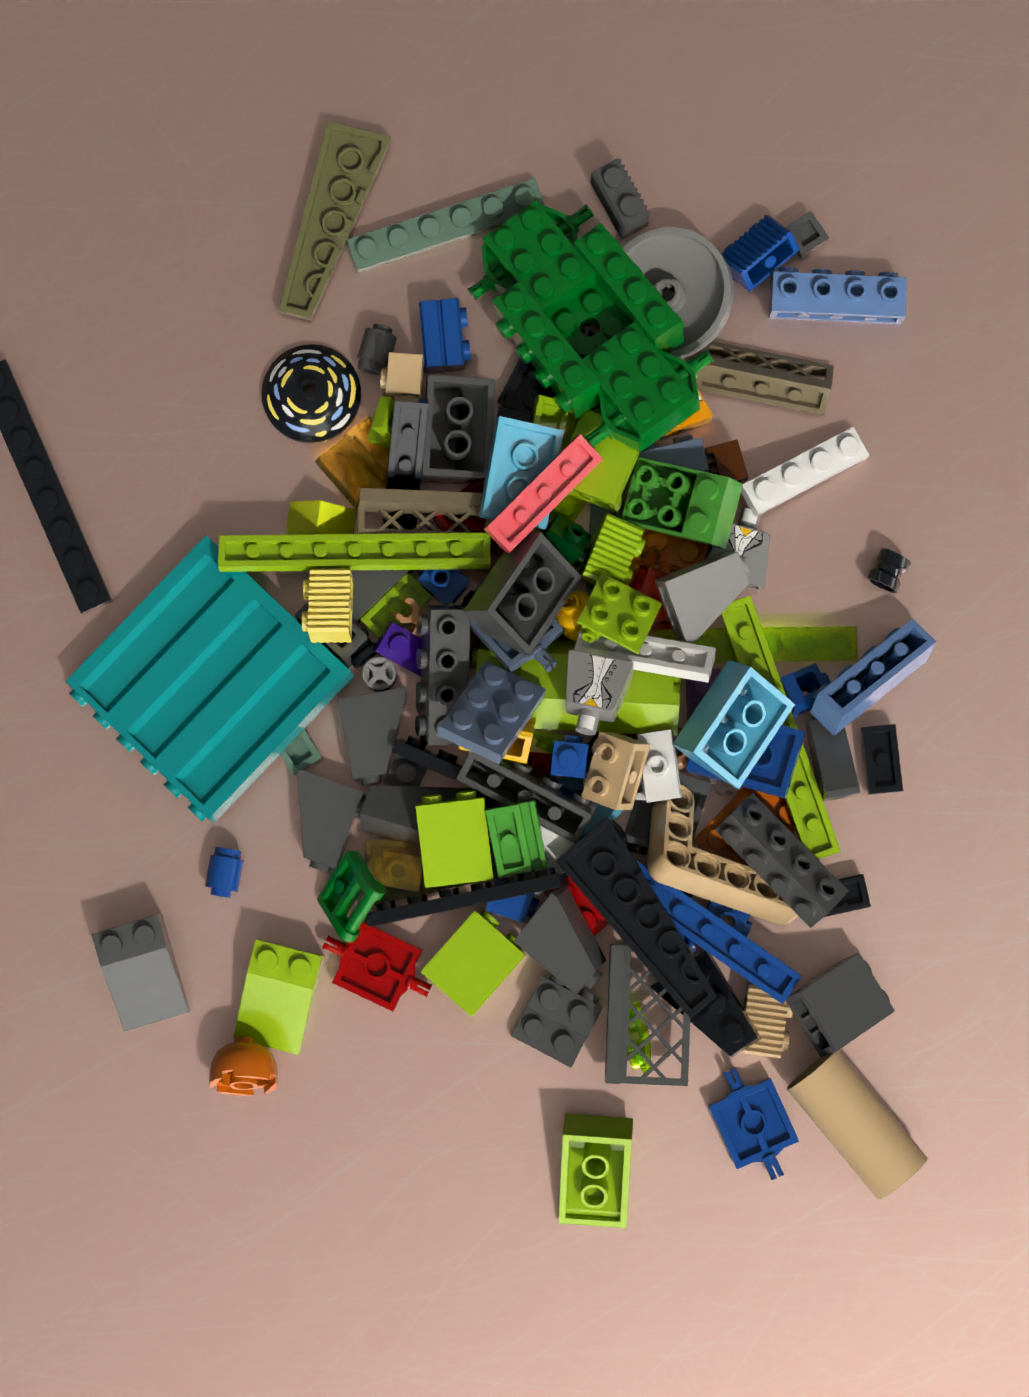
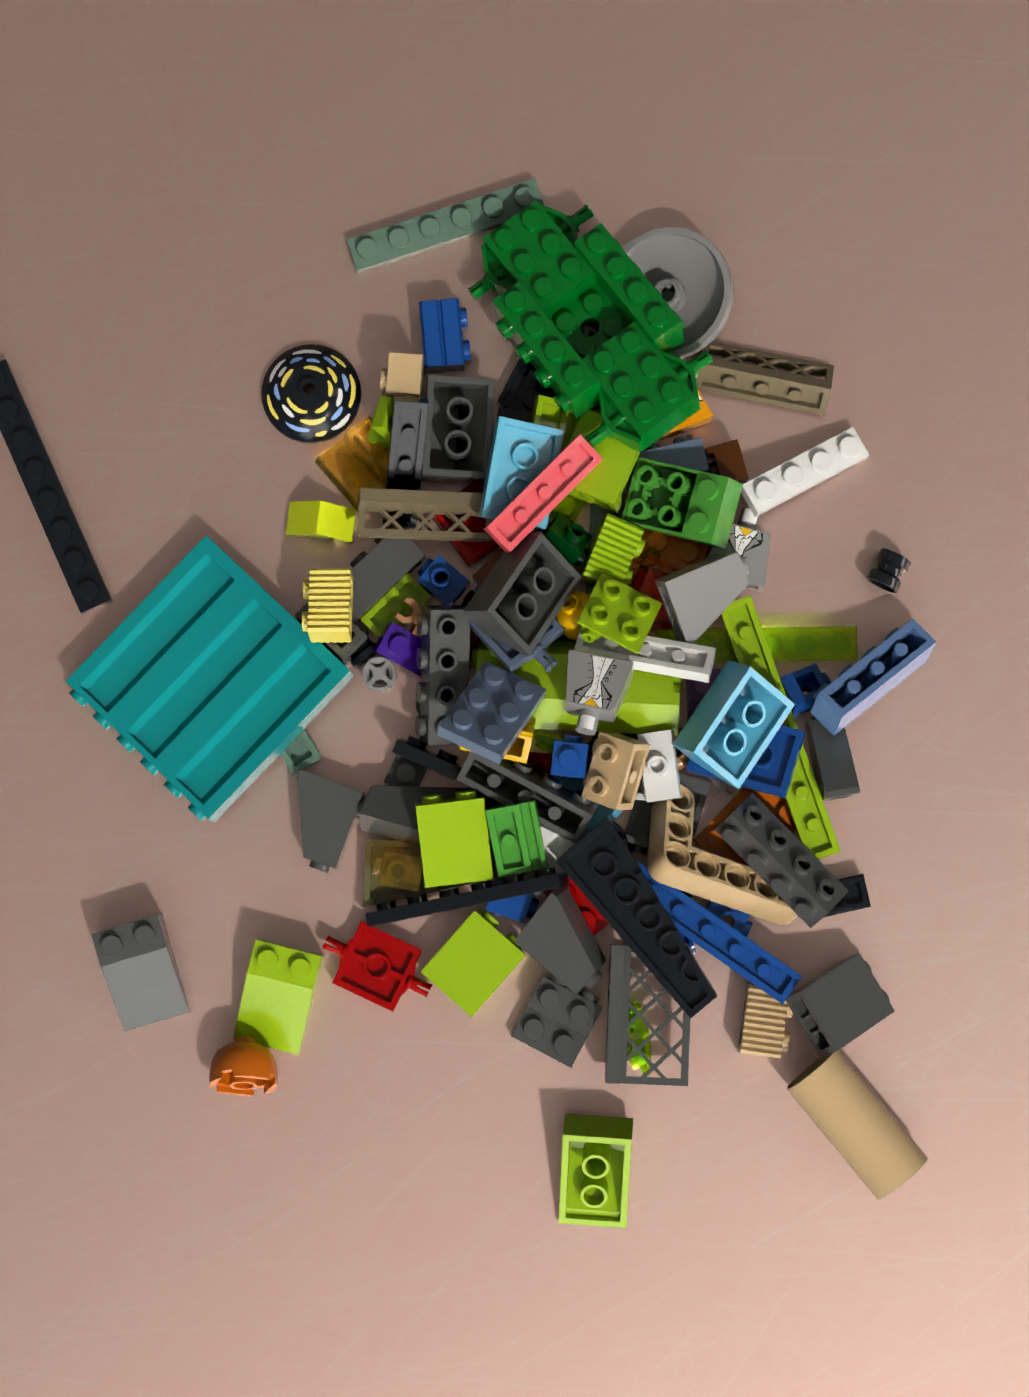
blue brick [205,847,244,898] -> none
lime plate [218,533,491,572] -> none
olive wing [278,121,391,321] -> none
green plate [317,850,386,943] -> none
dark grey slope [338,687,407,786] -> none
dark grey brick [356,324,397,376] -> none
dark grey brick [590,158,651,239] -> none
black wing [651,951,762,1057] -> none
blue plate [708,1067,799,1180] -> none
blue brick [722,215,800,292] -> none
medium blue brick [769,267,907,324] -> none
dark grey plate [786,211,829,259] -> none
black plate [860,724,903,795] -> none

